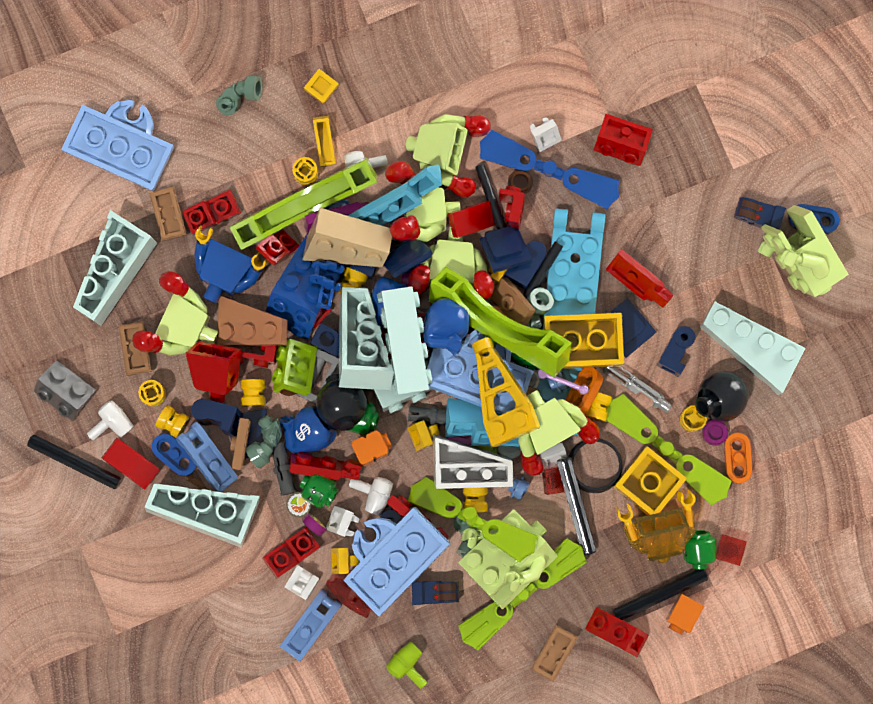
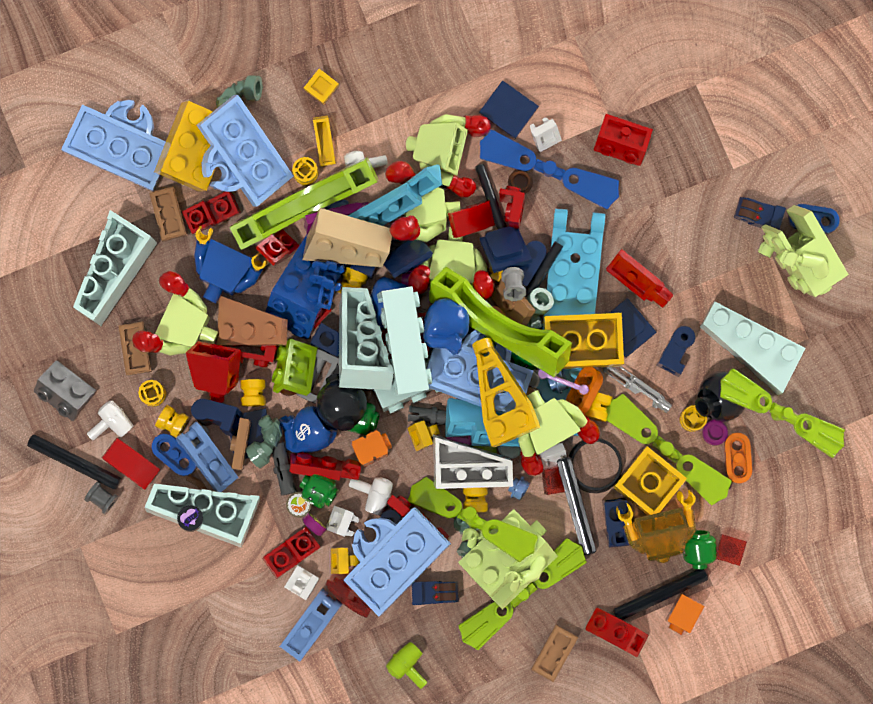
none -> dark grey bush [84,482,118,515]
none -> yellow brick [154,101,215,192]
none -> black tile [177,505,203,532]
none -> light blue plate [197,95,293,207]
none -> dark blue piece [479,80,539,139]
none -> light grey bush [501,267,526,301]
none -> dark blue leg [602,498,630,548]
none -> lime piece [720,368,845,458]

